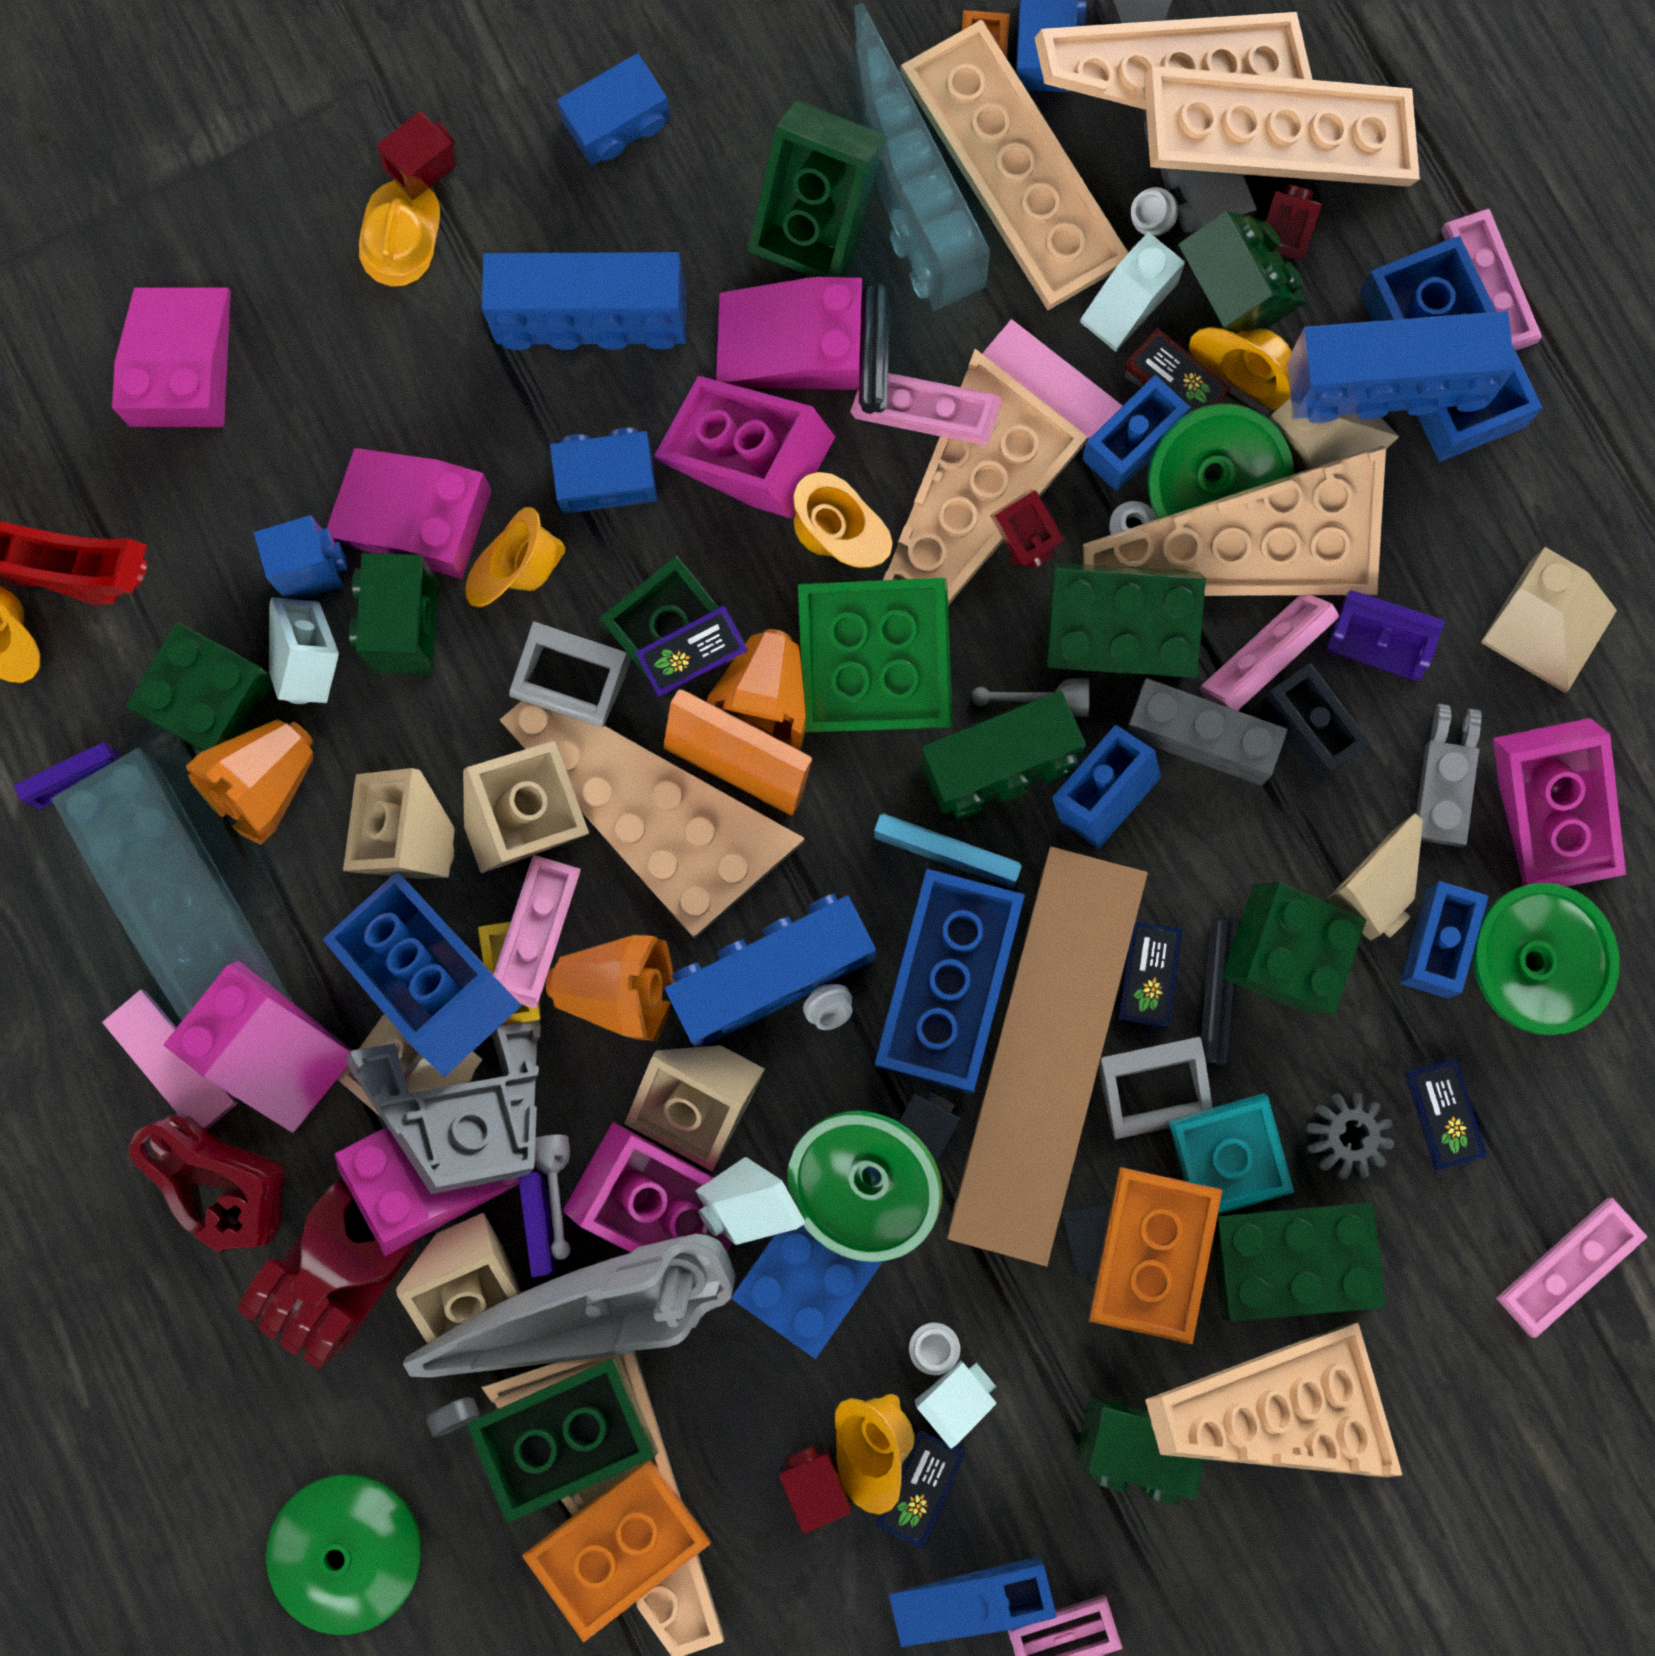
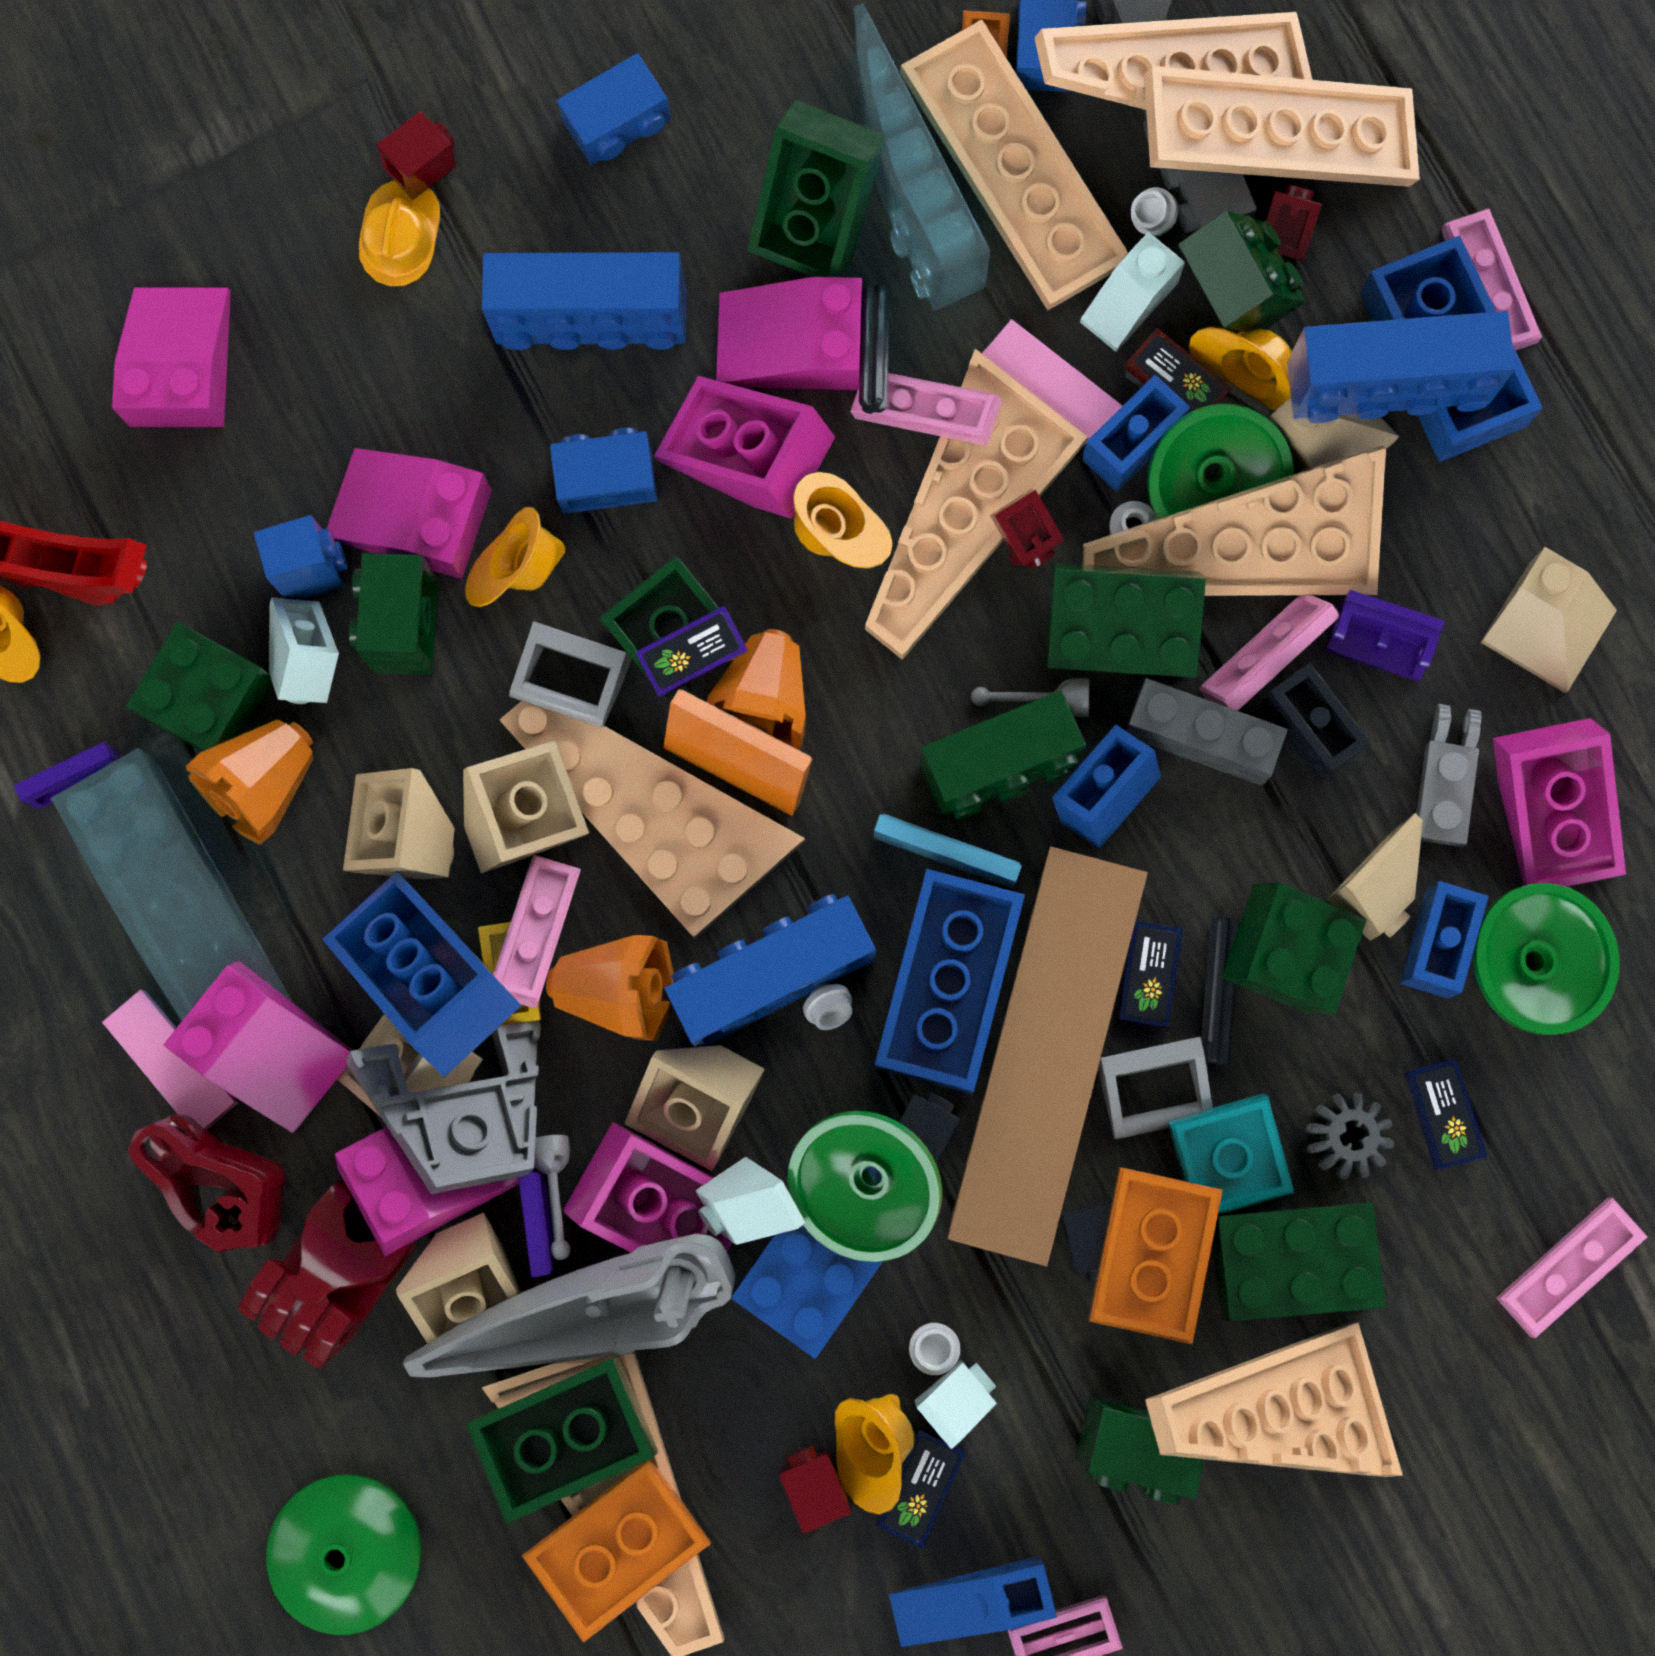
dark grey tile [426,1397,481,1437] -> none
green plate [798,578,953,732] -> none

